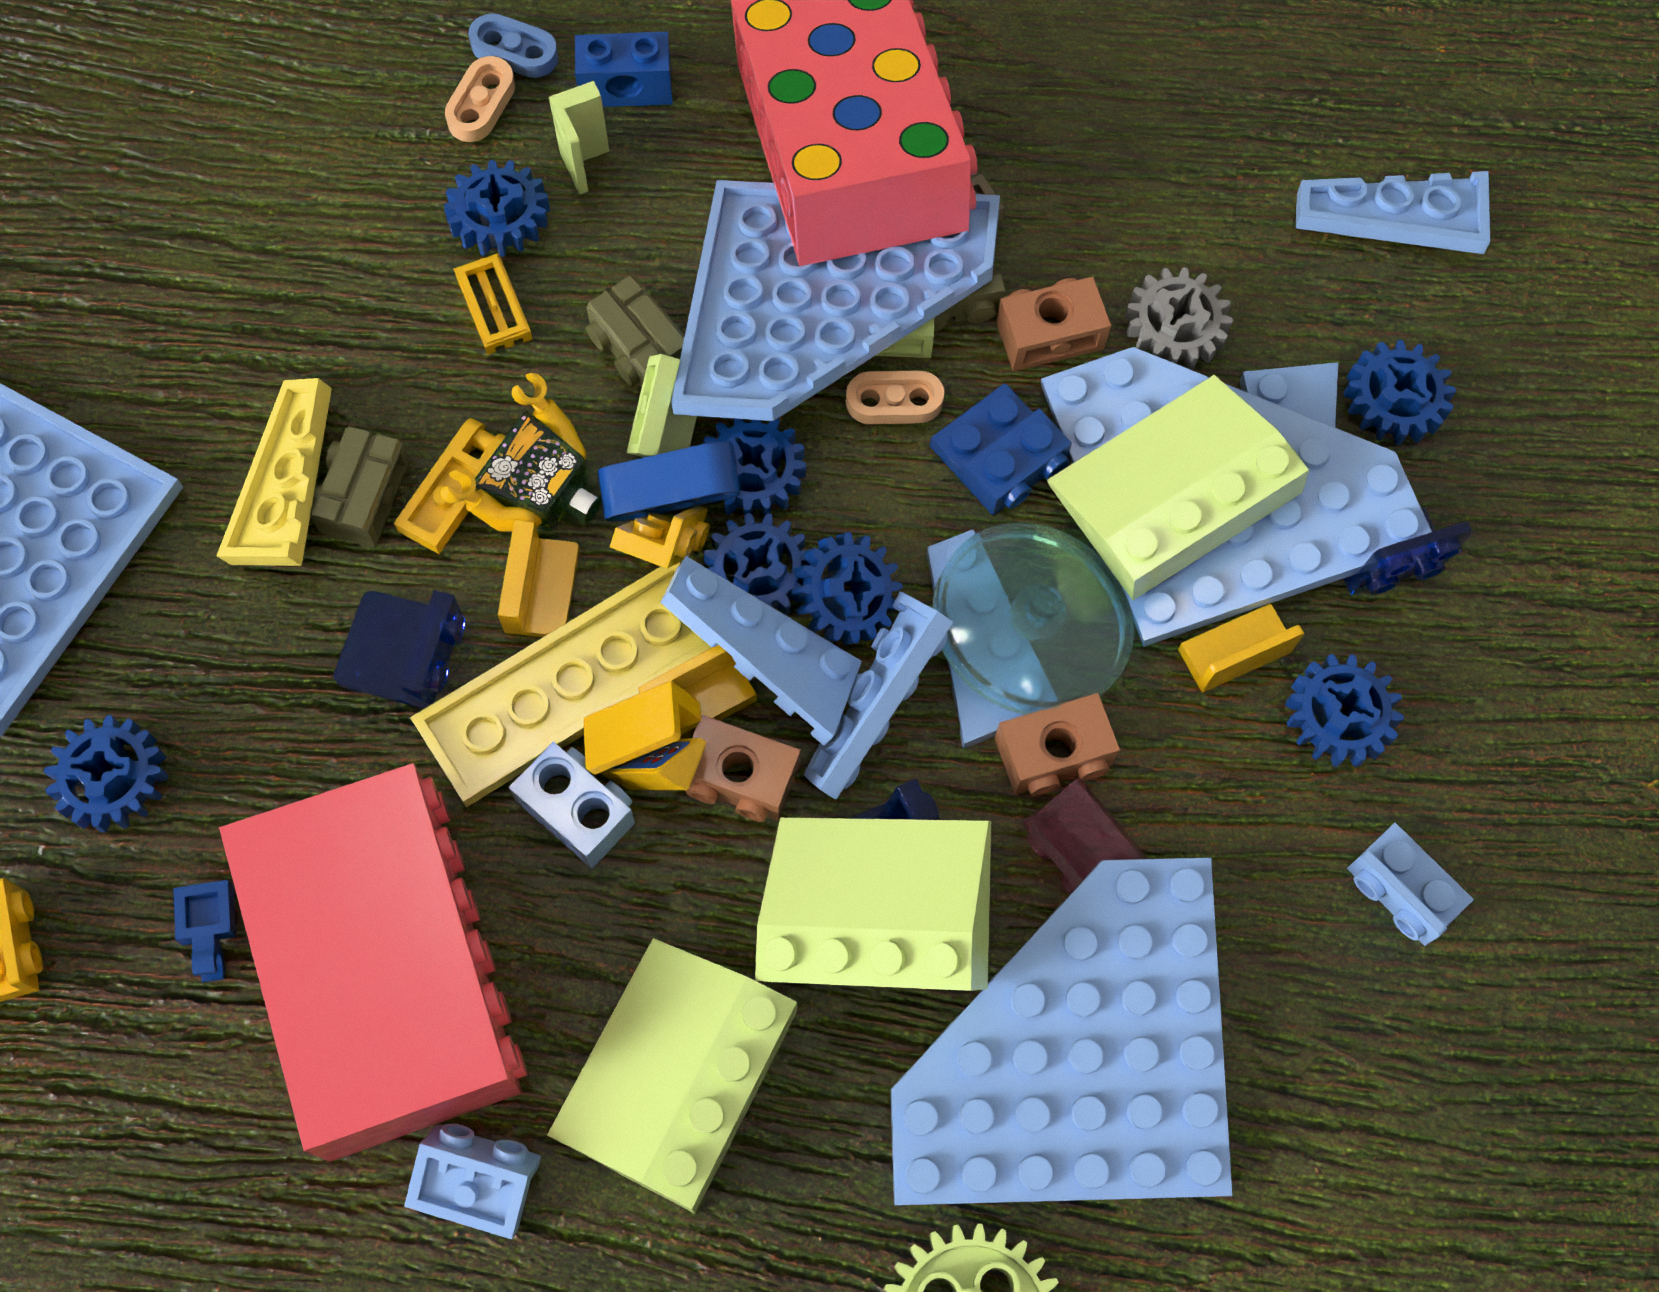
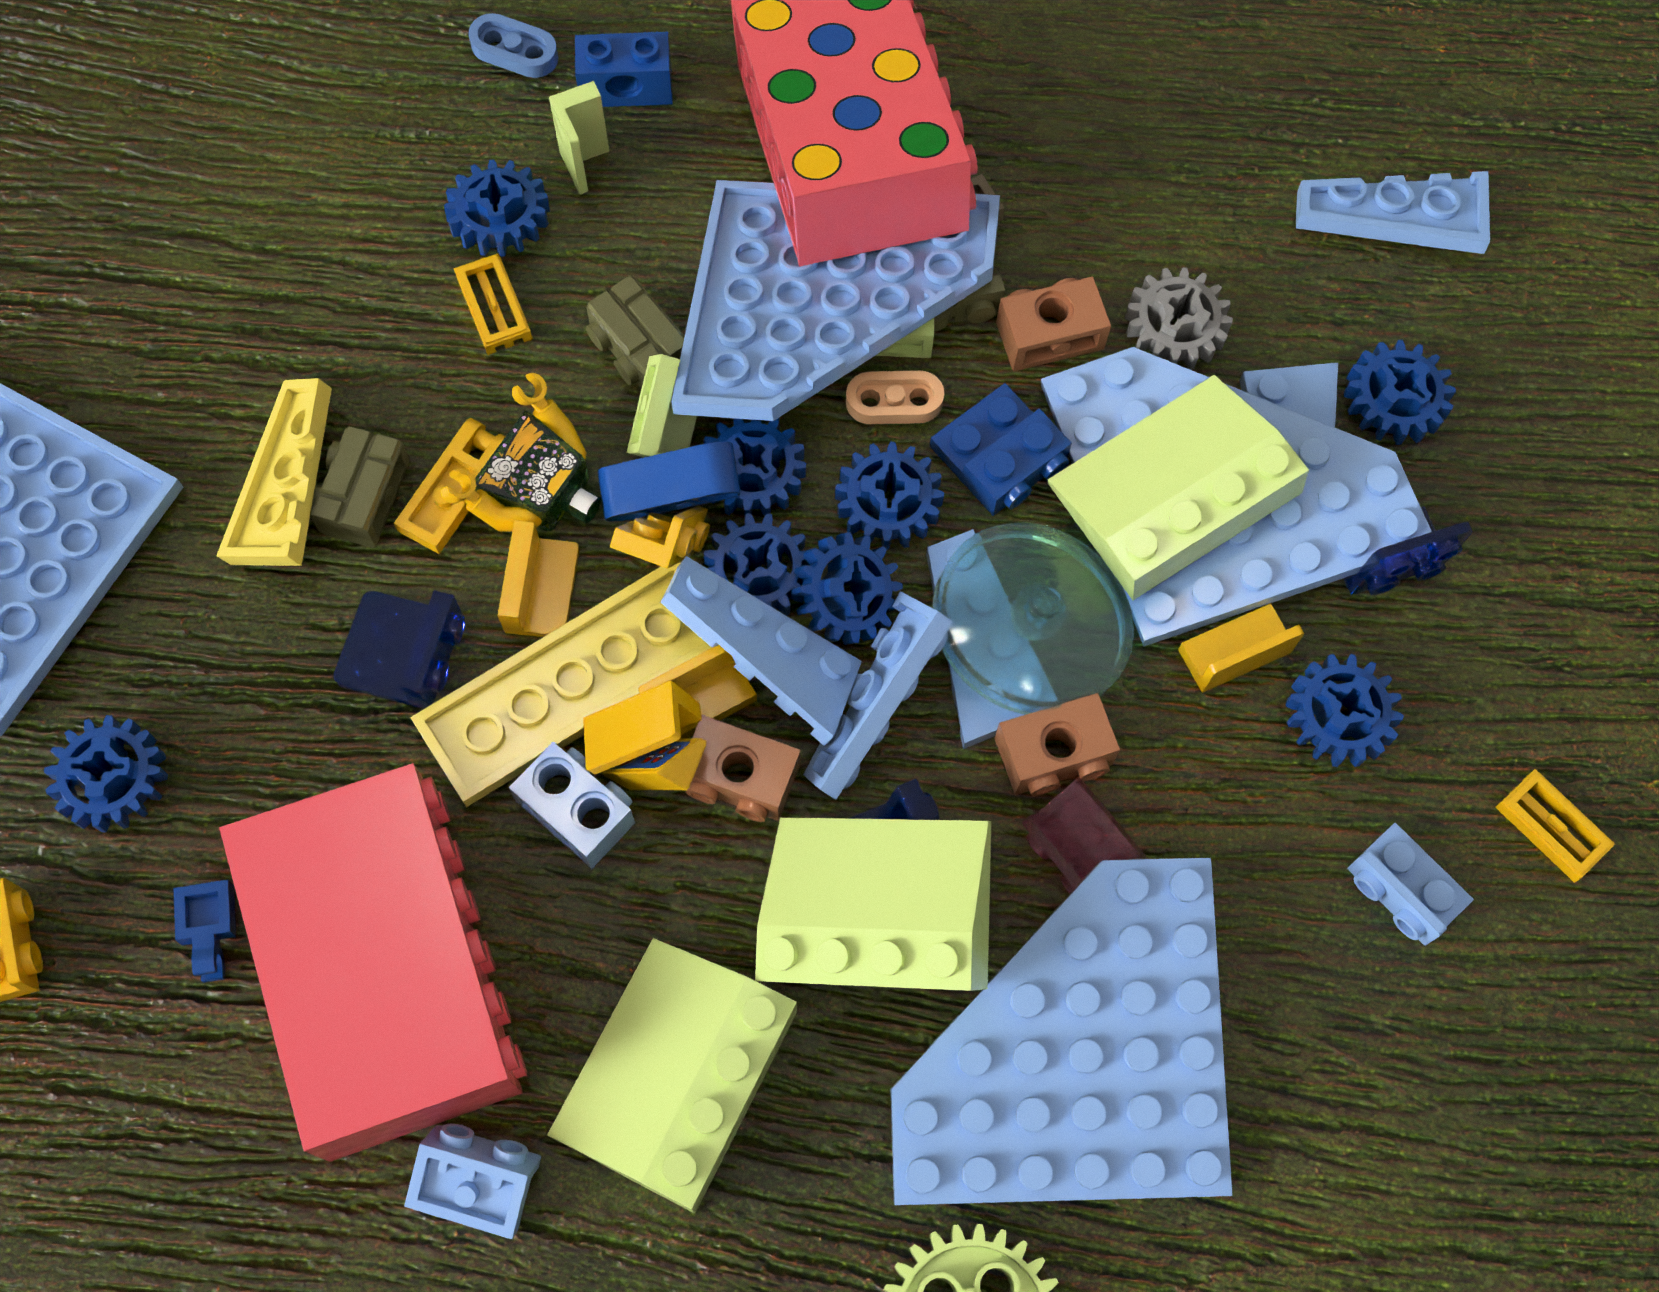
light nougat plate [445,56,515,142] -> none
none -> blue gear [835,441,944,550]
none -> yellow tile [1495,769,1615,883]

